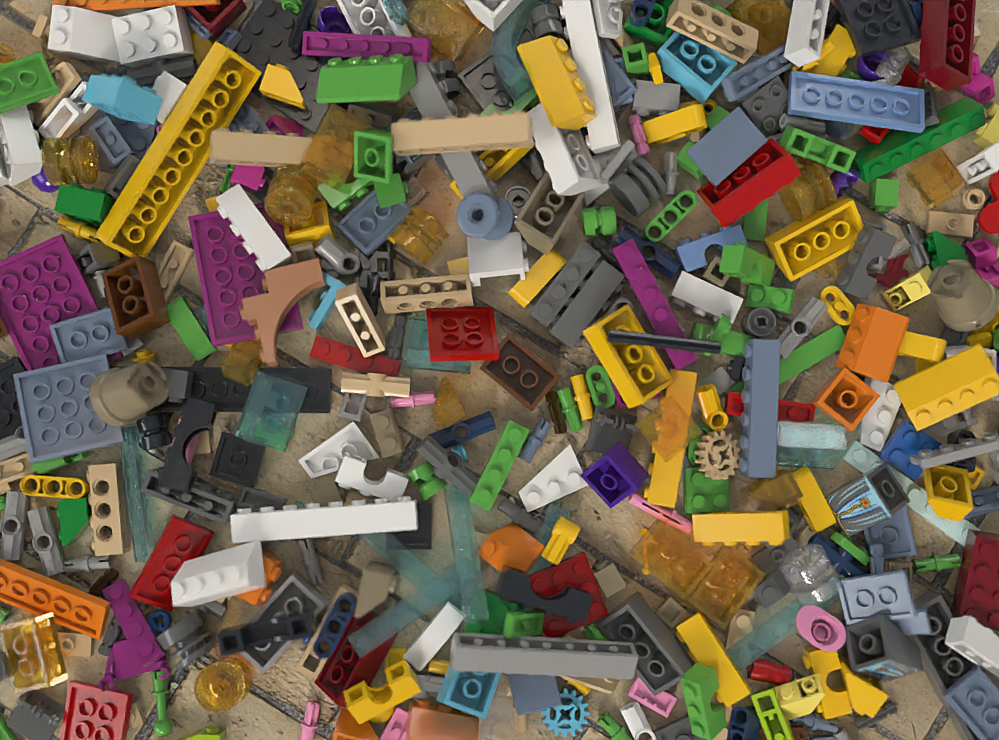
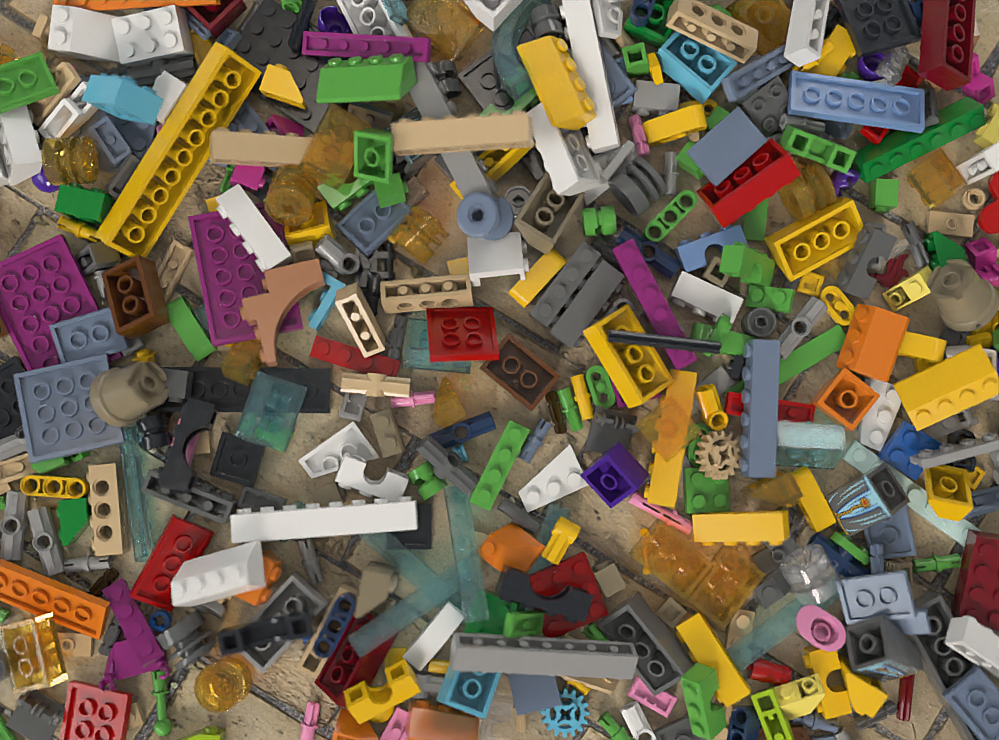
none -> yellow tile [795,271,825,298]
none -> dark red axle [896,674,915,721]

